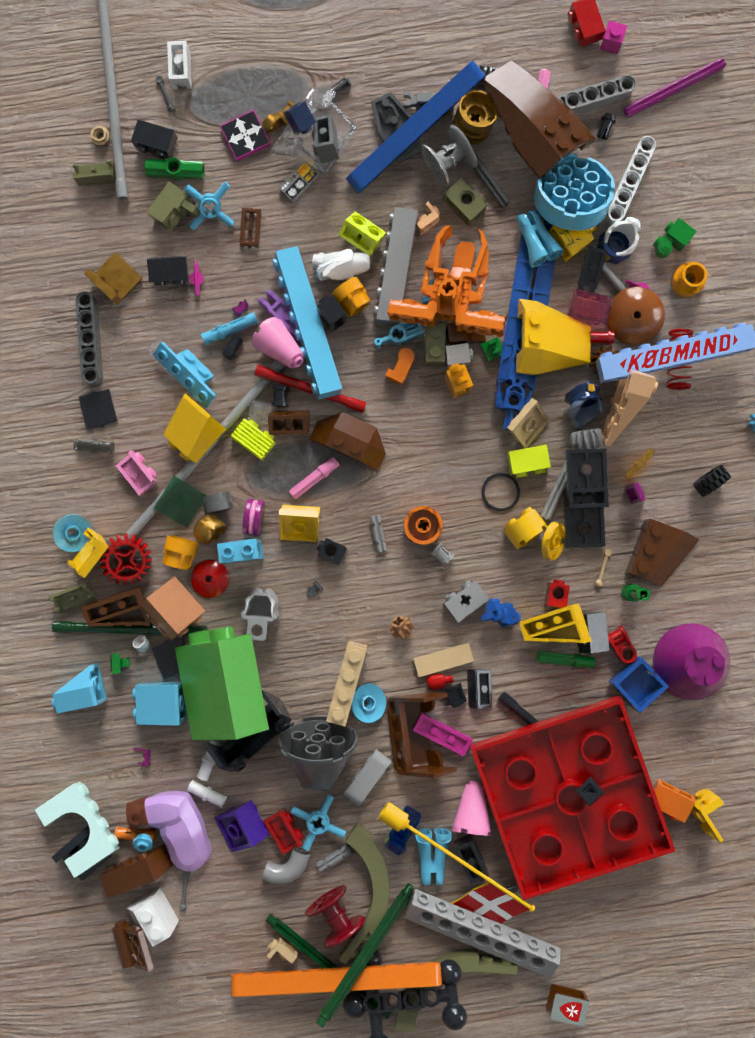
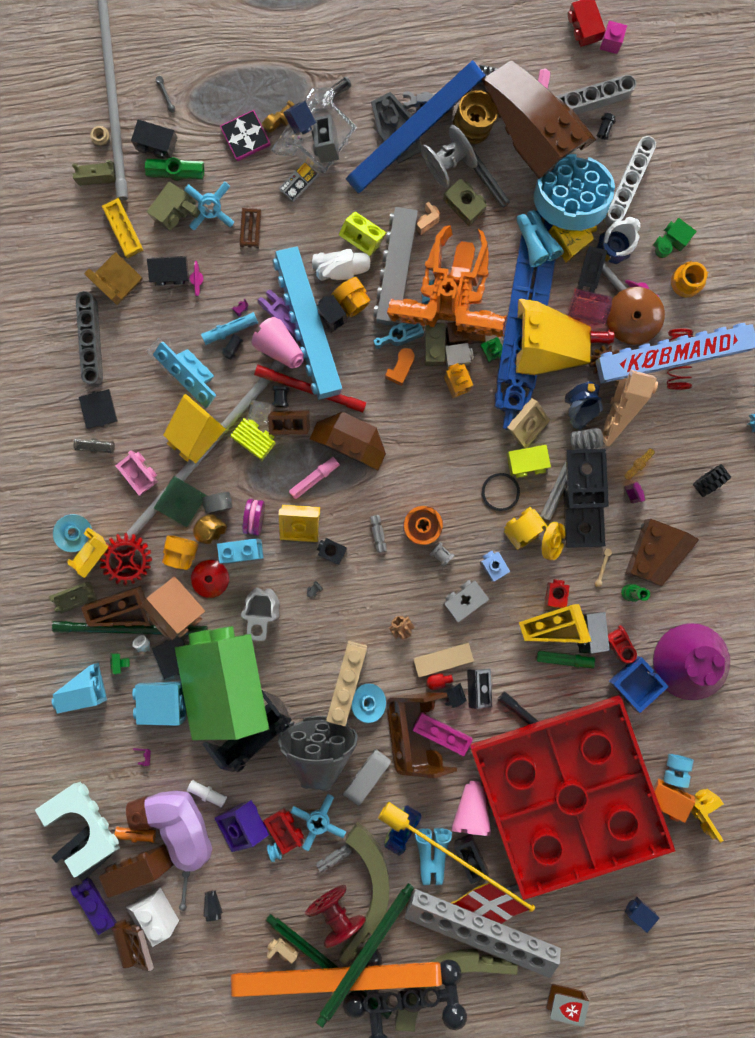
medium azure plate [133,833,153,852] -> none
white brick [167,41,192,89] -> none
white pin [197,740,222,781] -> none
light grey cylinder [261,848,311,885] -> none
blue piece [481,598,521,627] -> none
black tile [576,777,605,807] -> none
magenta axle [623,58,726,118] -> none
none -> dark purple plate [71,877,116,935]
none -> yellow plate [102,198,144,258]
none -> black cone [203,890,223,922]
none -> medium azure bush [267,842,282,862]
none -> light blue brick [480,551,510,582]
none -> dark blue brick [625,897,660,933]
none -> medium azure wheel [663,754,694,788]

